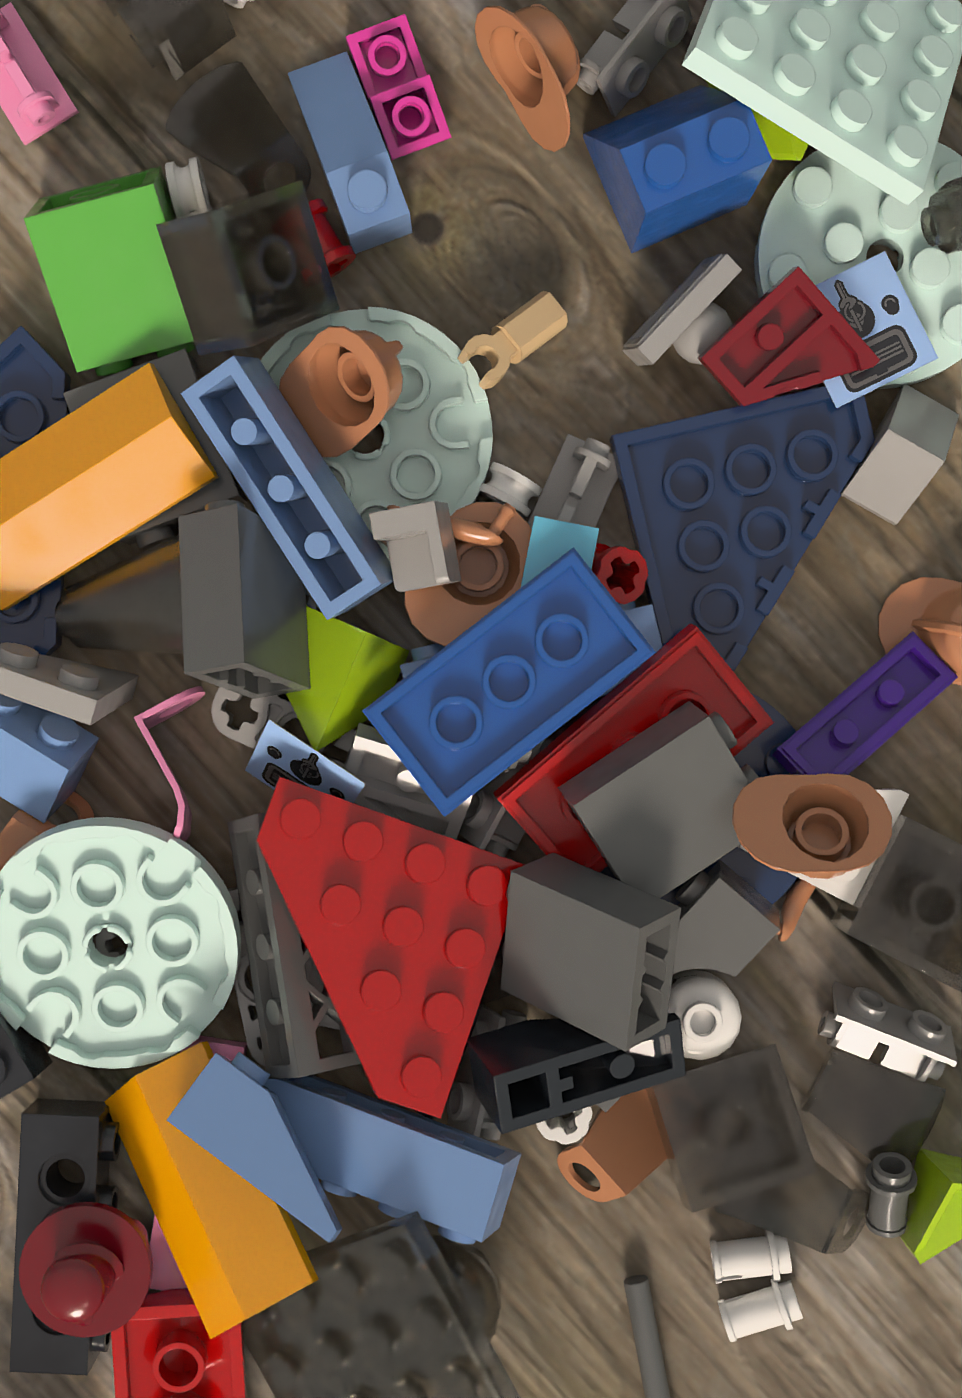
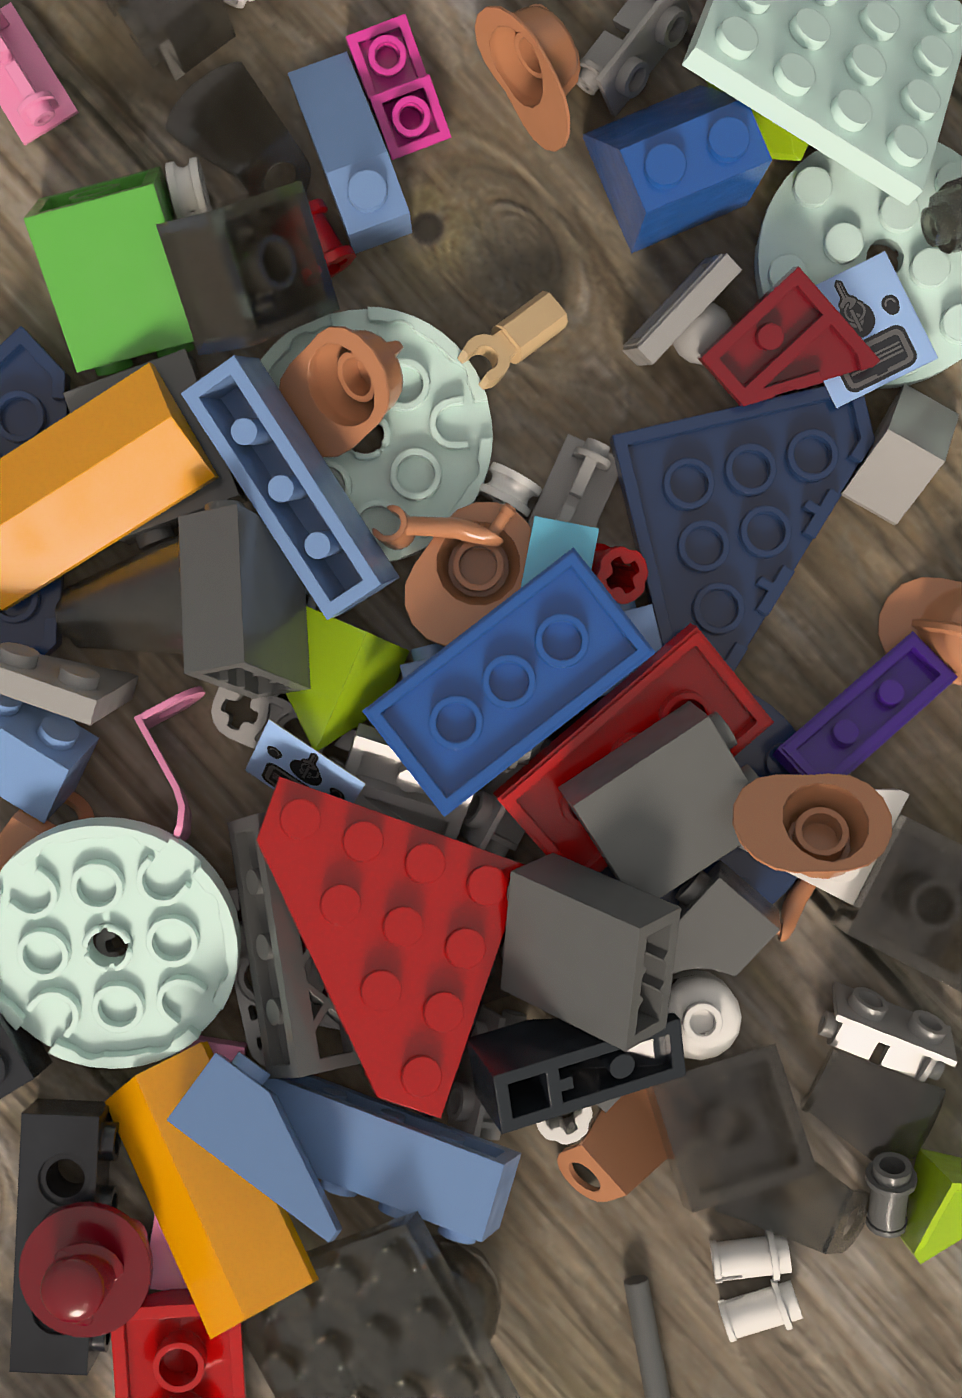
light grey panel [369,501,462,592] -> none

